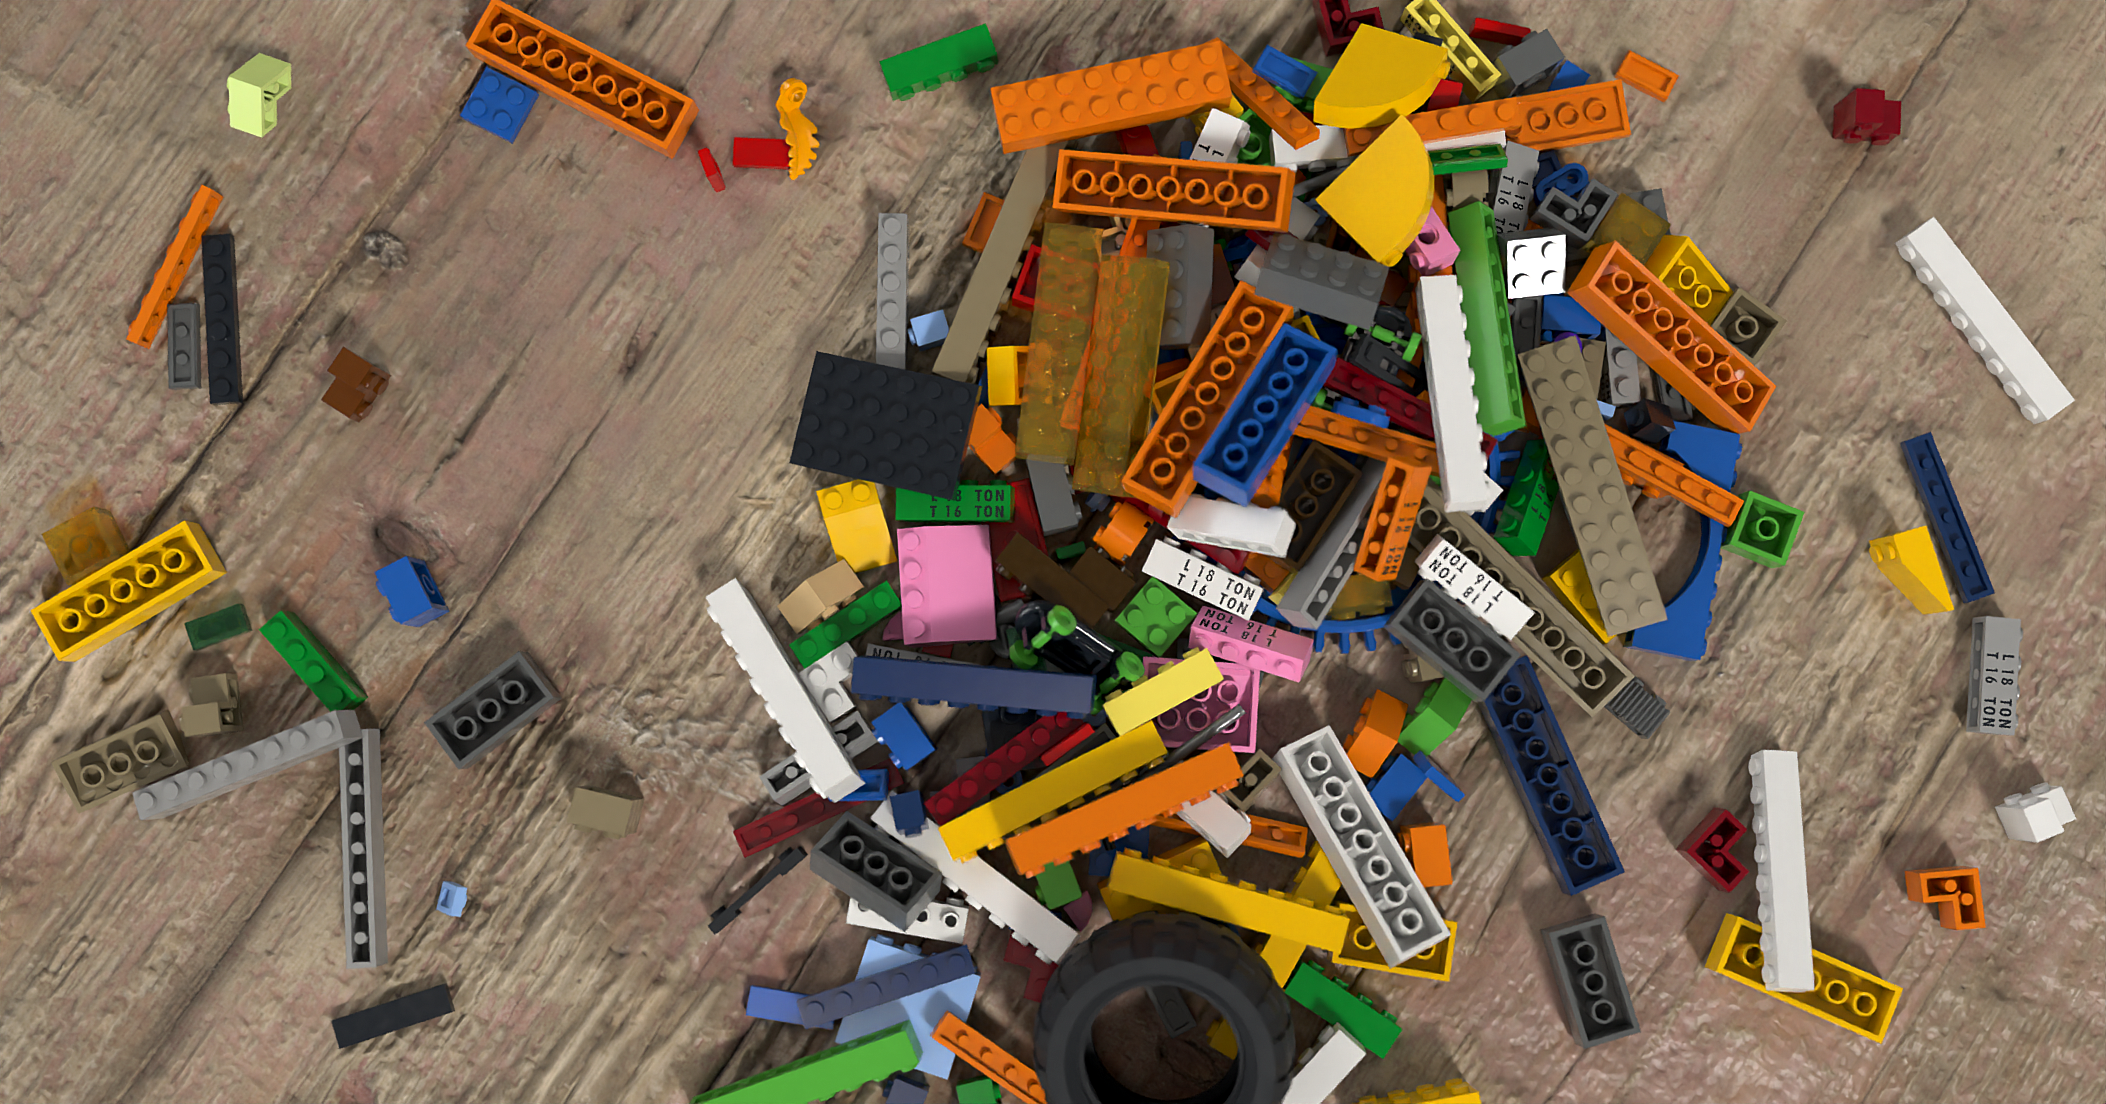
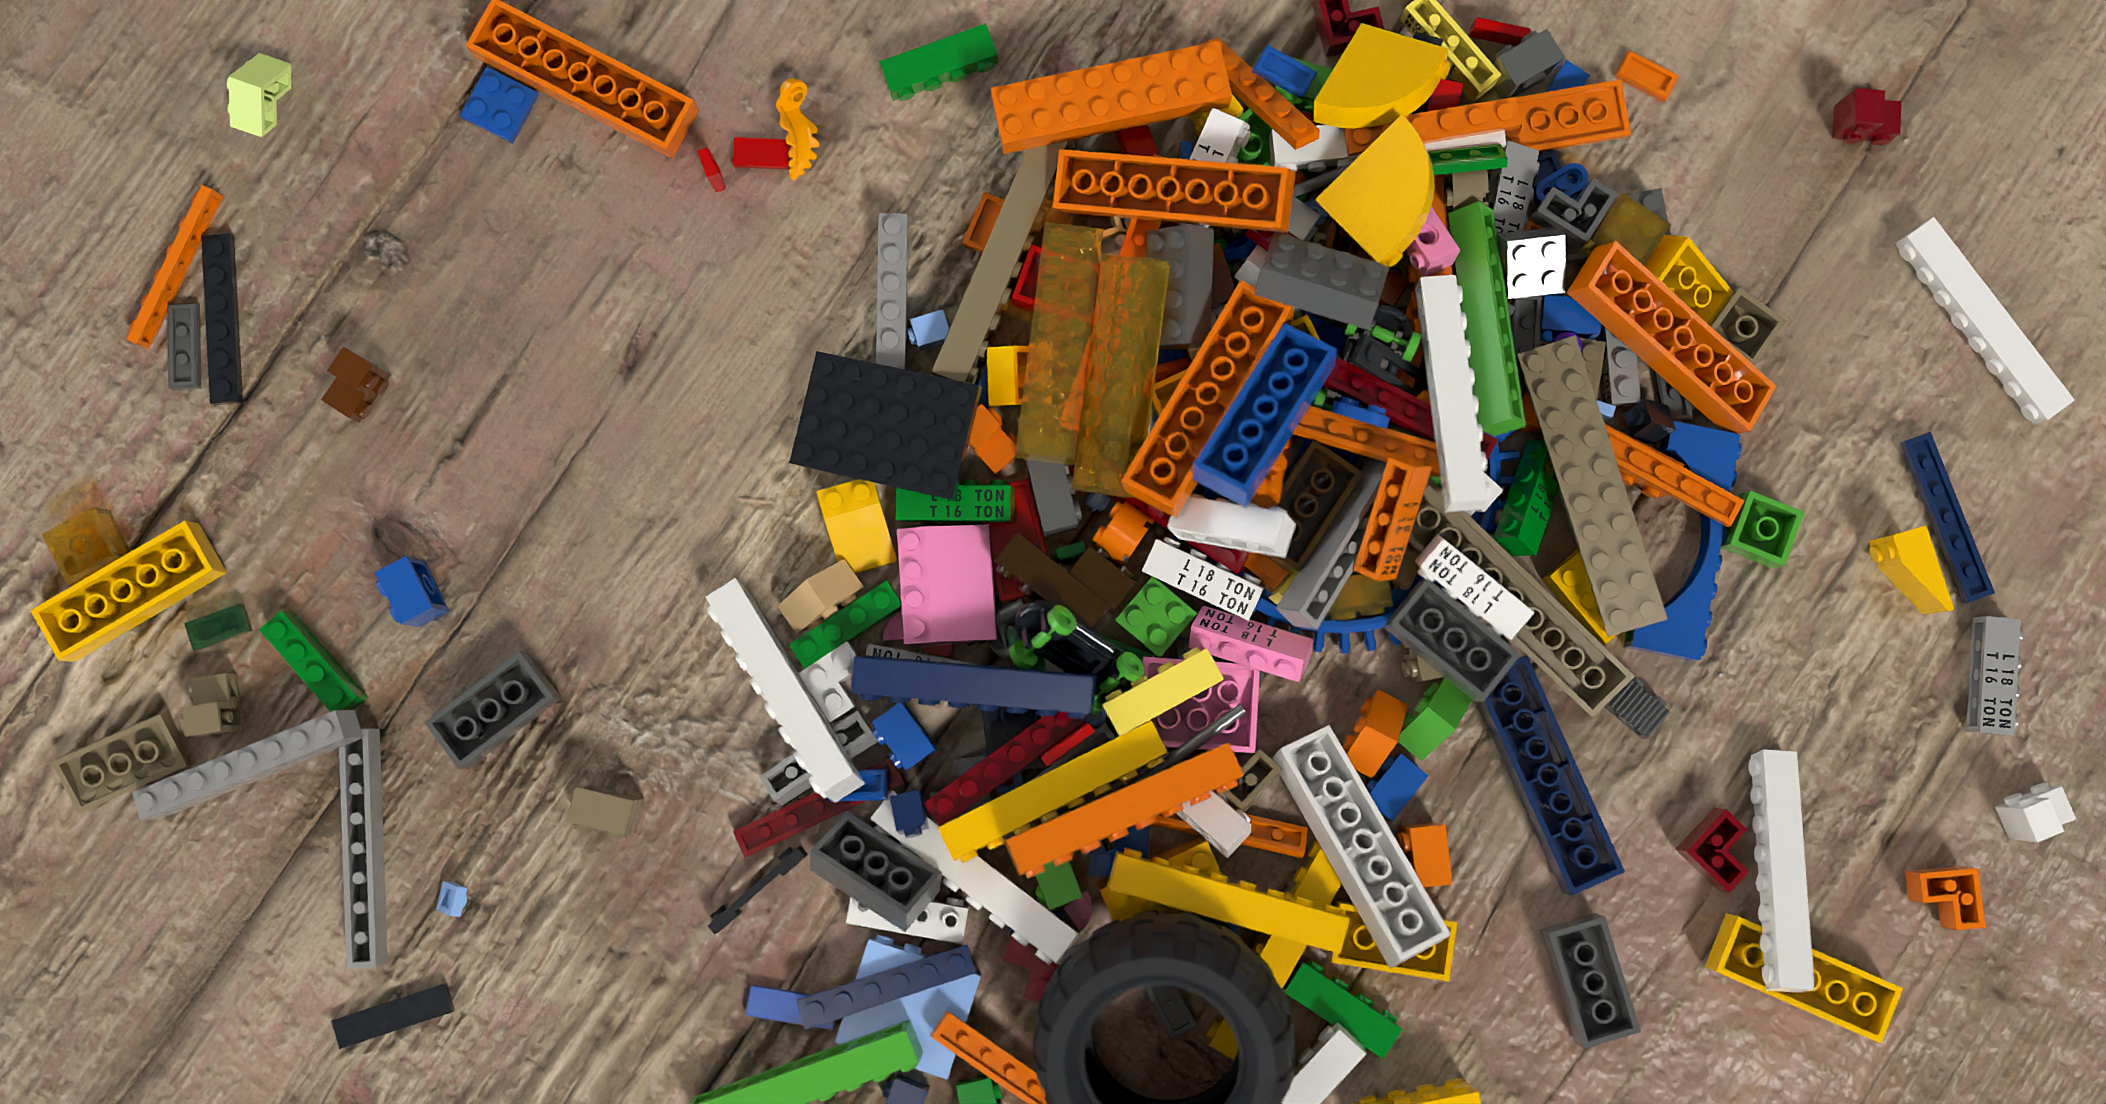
blue tile [1413,750,1465,802] -> none

